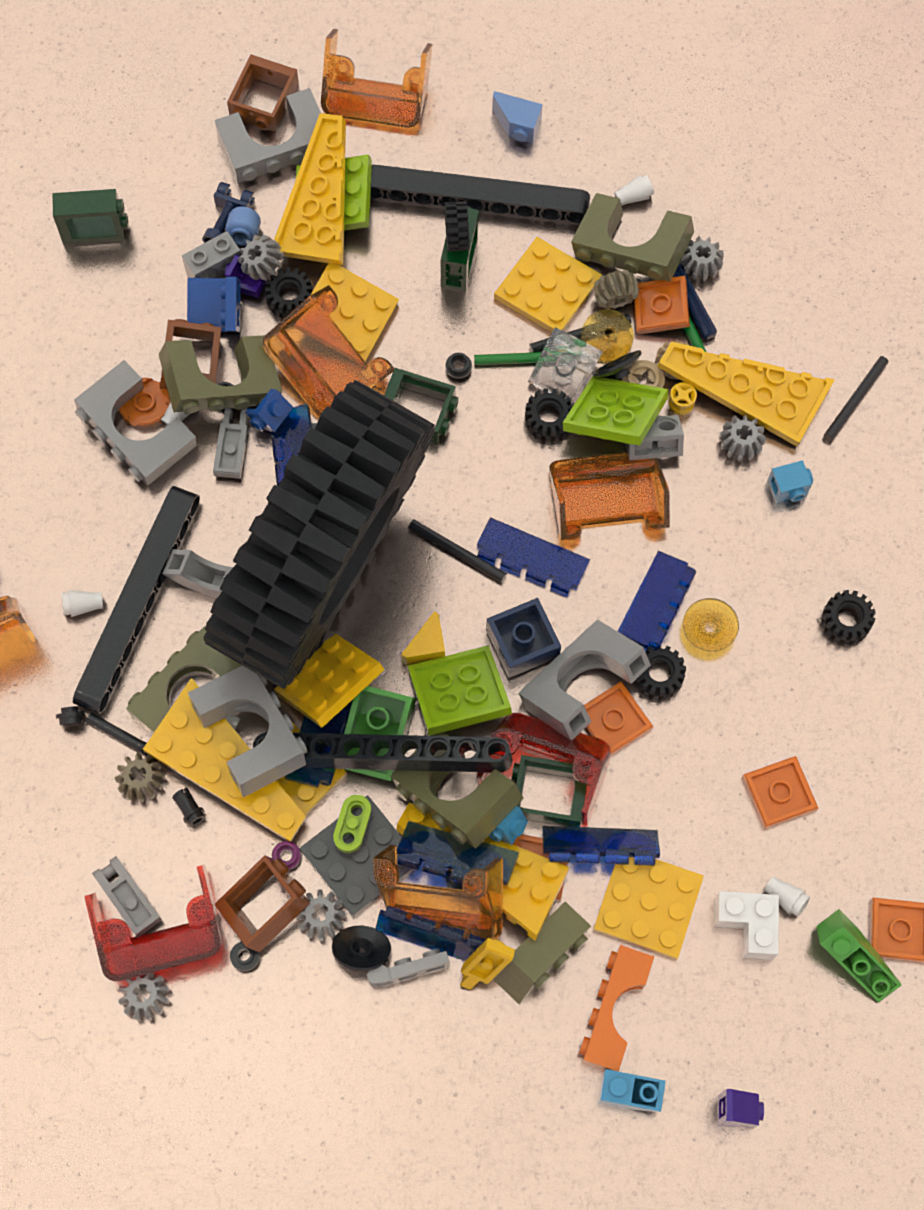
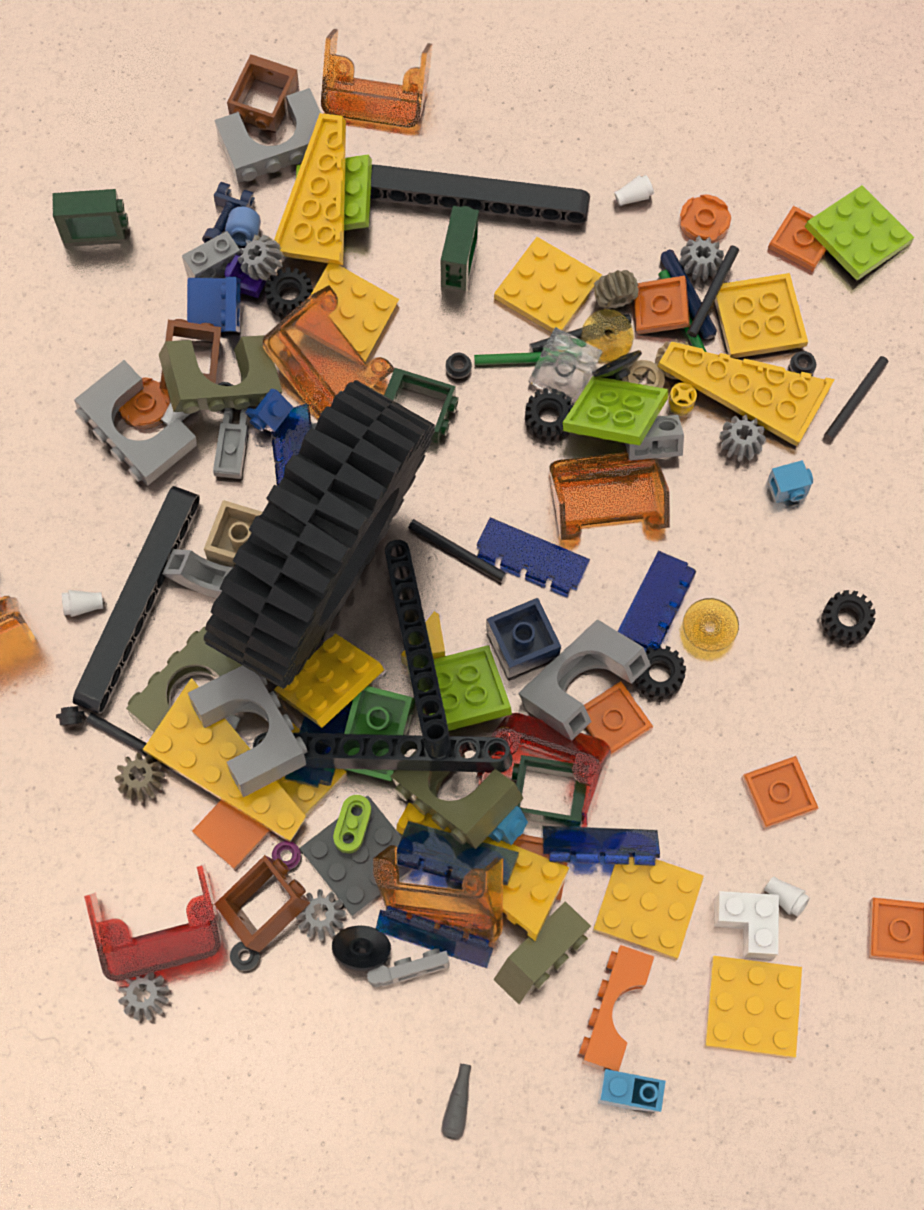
light grey plate [92,856,162,938] -> none
black pin [172,788,205,826] -> none
black tyre [444,201,470,251] -> none
yellow hinge [460,938,515,990] -> none
medium blue slope [492,91,543,143] -> none
olive arch [571,193,694,282] -> none
dark purple slope [718,1089,764,1128] -> none
bright green slope [816,909,902,1003] -> none
none -> orange tile [192,800,271,870]
none -> tan brick [204,500,262,567]
none -> black beam [385,540,452,757]
none -> dark grey piece [441,1063,472,1140]
none -> orange tile [679,194,732,243]
none -> black bar [687,245,739,337]
none -> yellow plate [704,956,802,1058]
none -> yellow plate [715,273,808,358]
none -> orange tile [768,205,827,272]
none -> black plate [790,351,817,374]
none -> lime plate [805,185,915,280]

